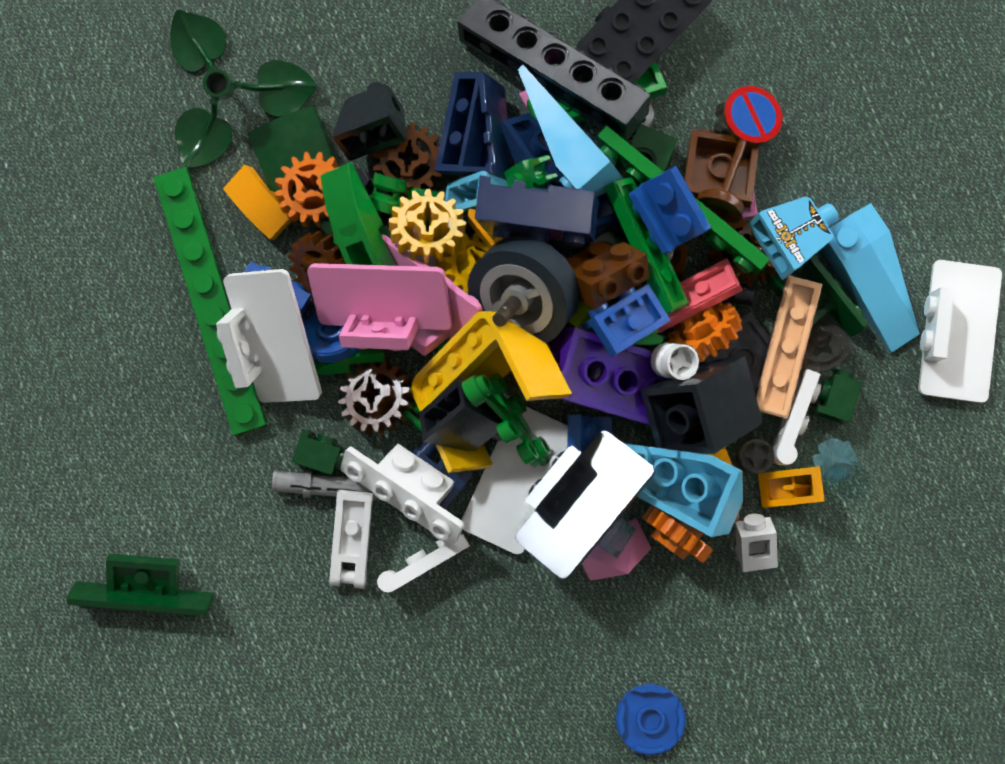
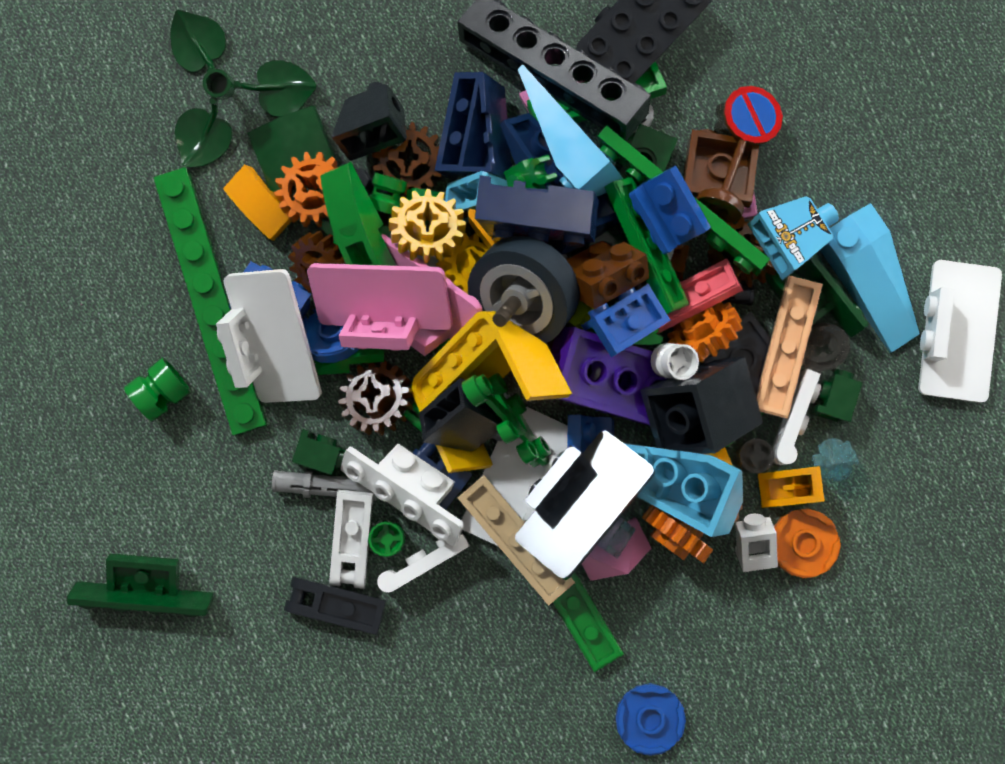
none -> green wheel [124,357,191,422]
none -> black plate [284,576,387,635]
none -> green wheel [368,522,406,557]
none -> tan plate [457,475,575,606]
none -> green tile [553,572,624,672]
none -> orange tile [774,509,841,578]

